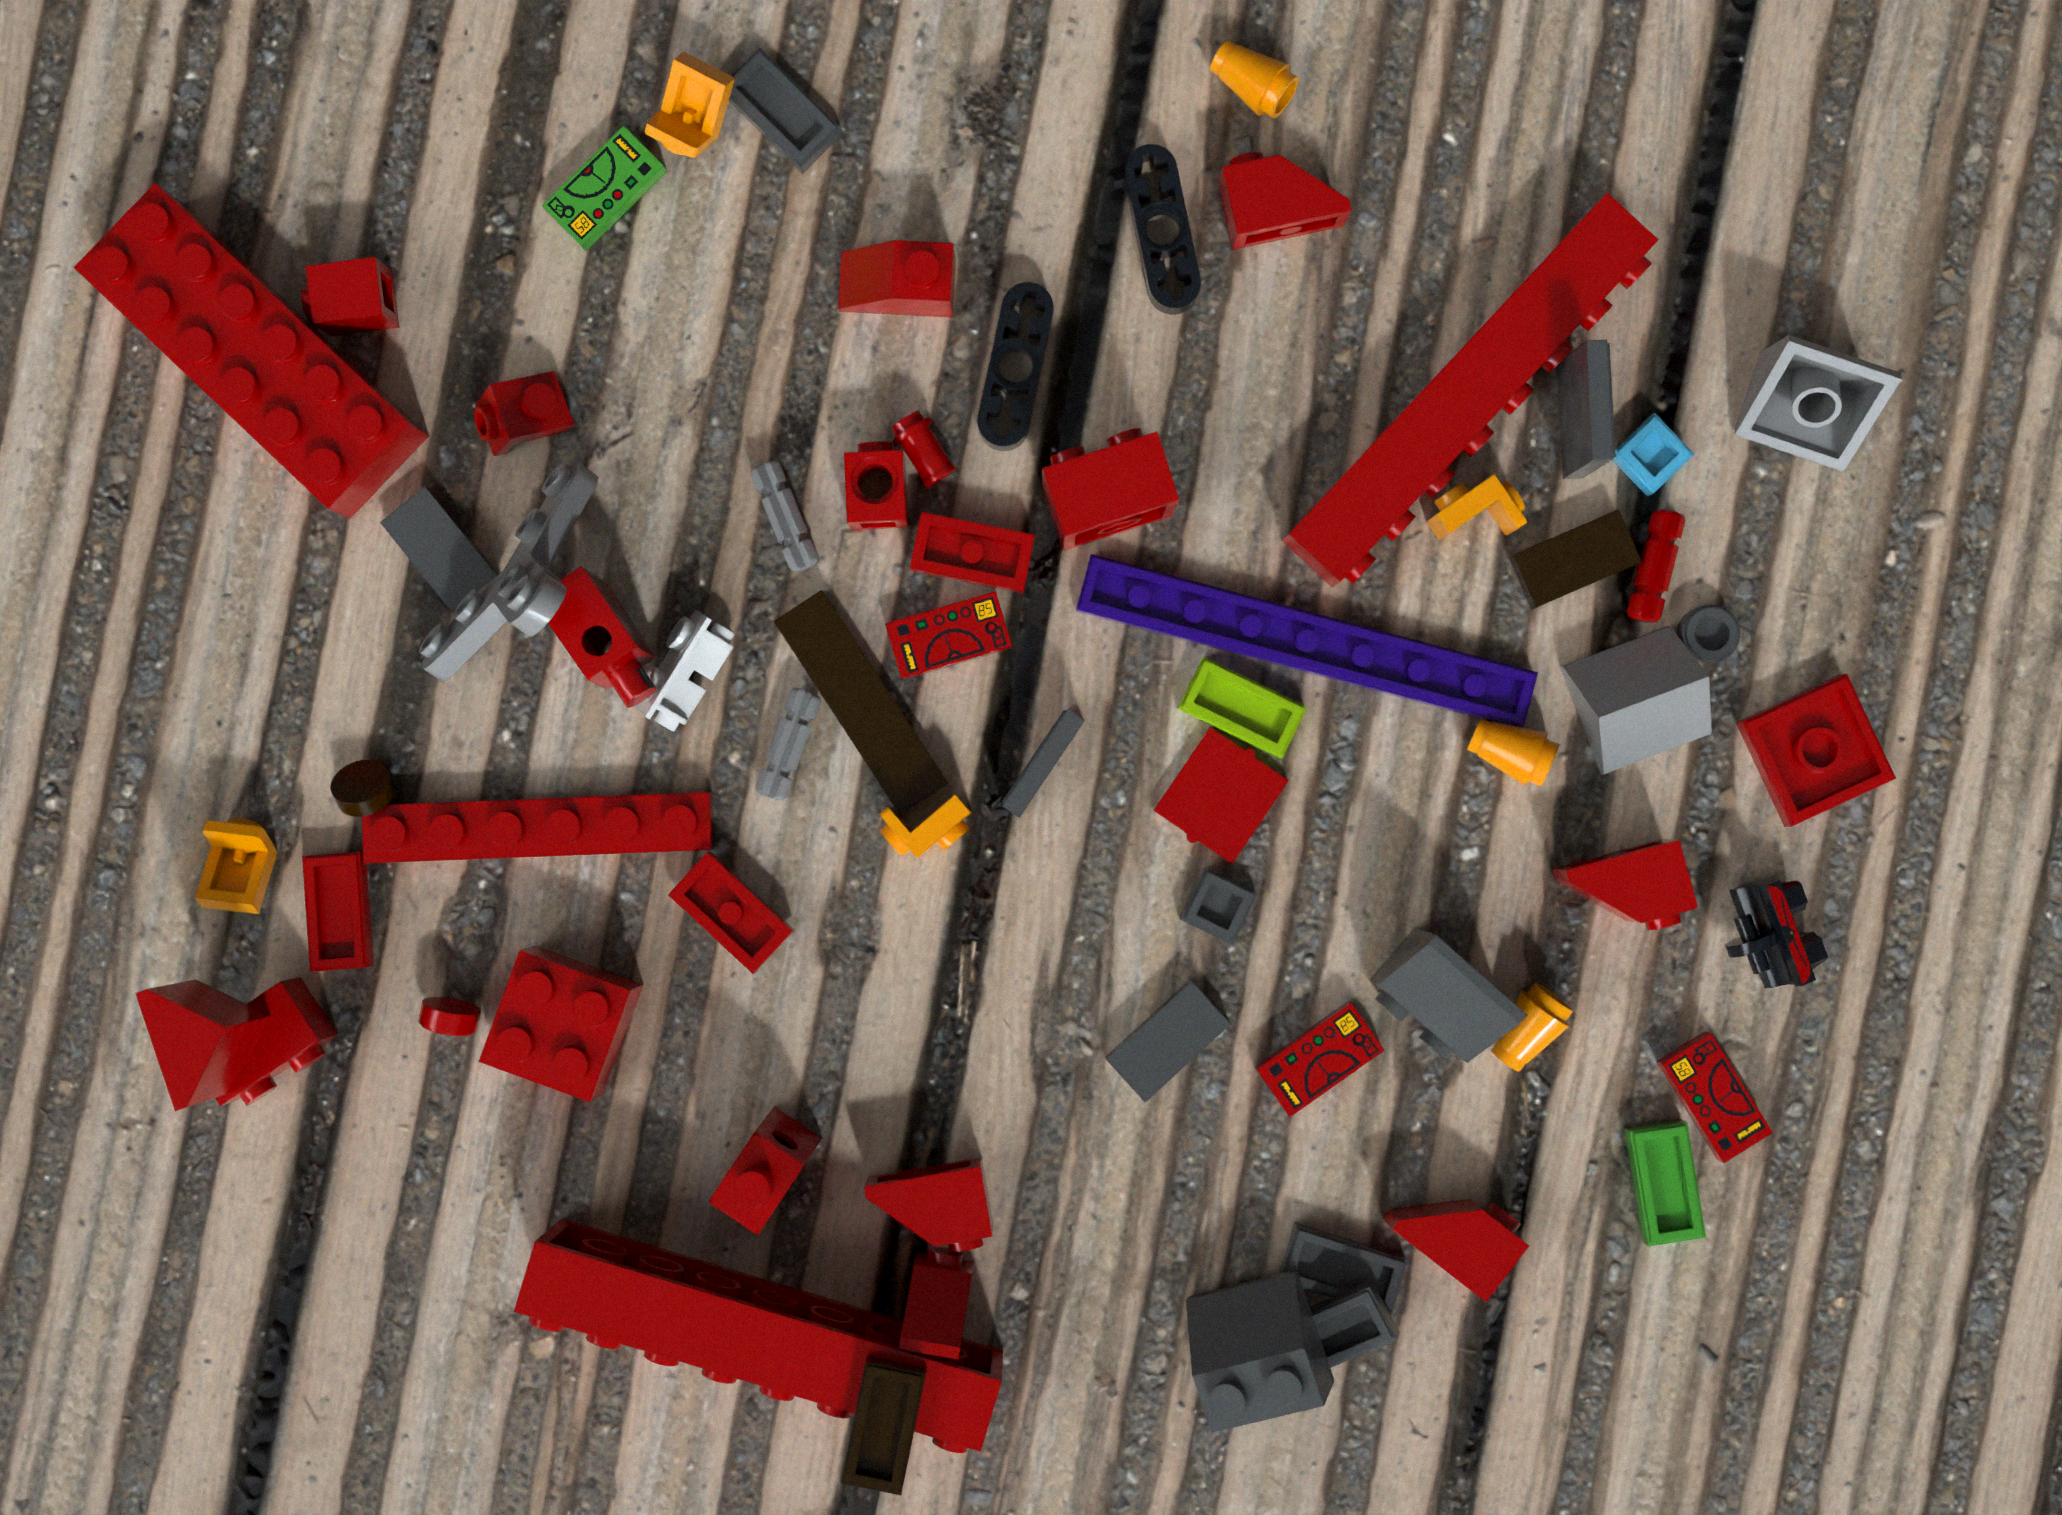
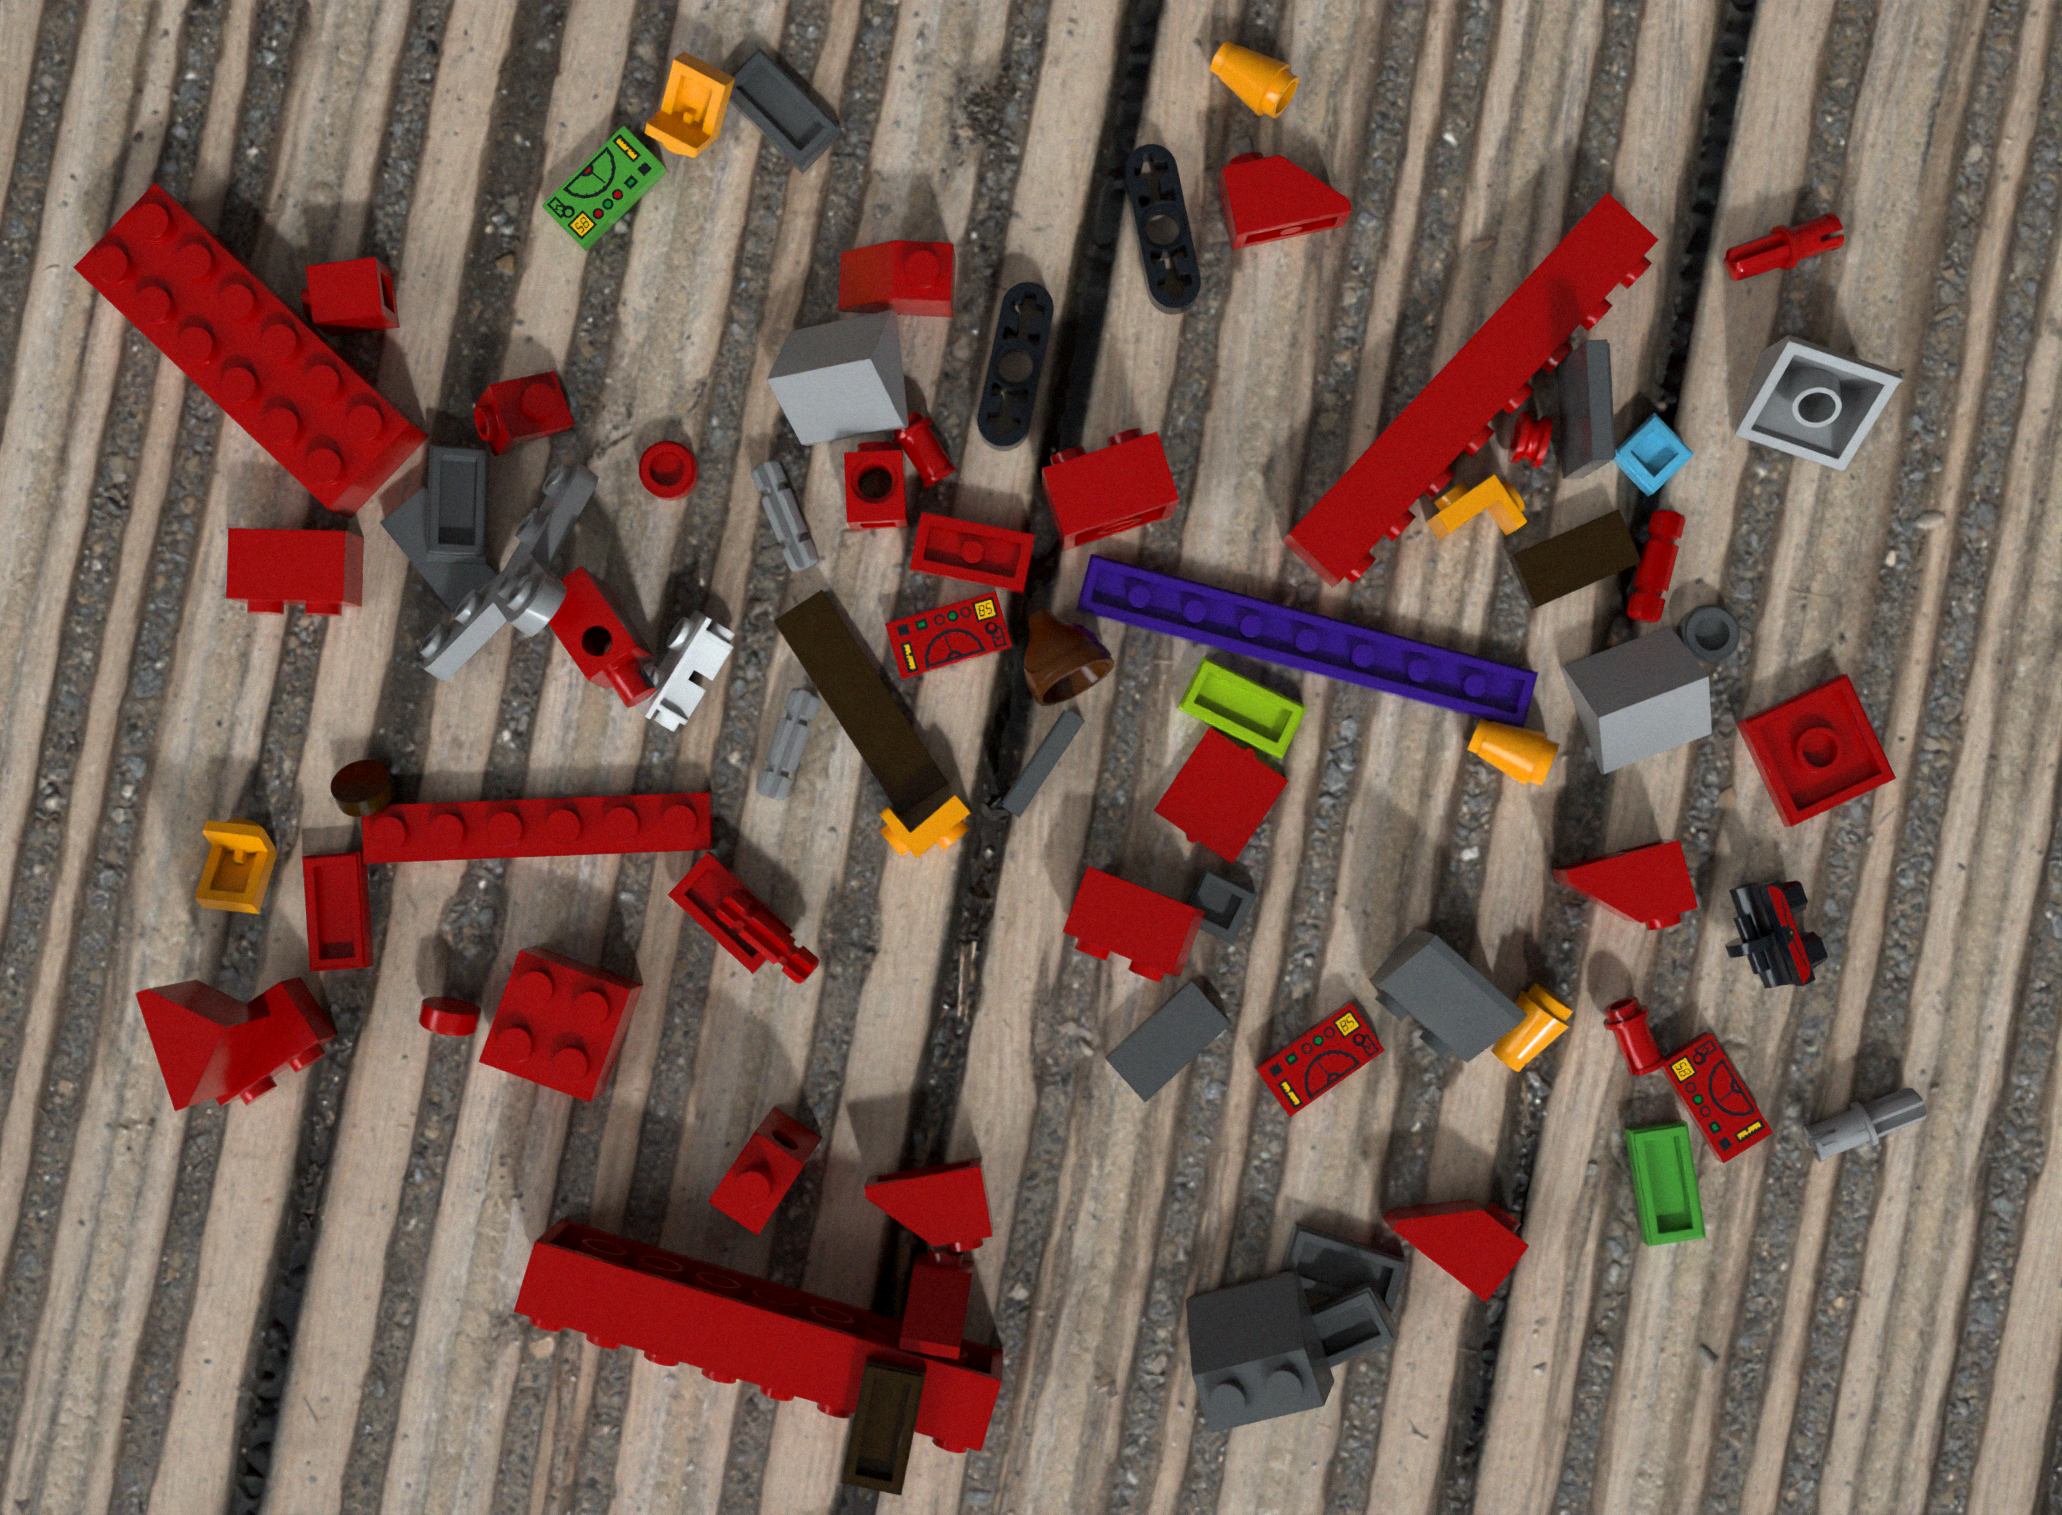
none -> red brick [226,528,364,616]
none -> dark grey tile [426,445,489,565]
none -> red tile [639,440,699,501]
none -> red axle [715,891,819,984]
none -> light grey slope [767,310,909,446]
none -> reddish brown helmet [1024,608,1114,706]
none -> red brick [1063,866,1206,983]
none -> red bush [1508,411,1552,469]
none -> red pin [1603,997,1666,1076]
none -> red axle [1723,212,1844,281]
none -> light grey axle [1803,1088,1927,1162]

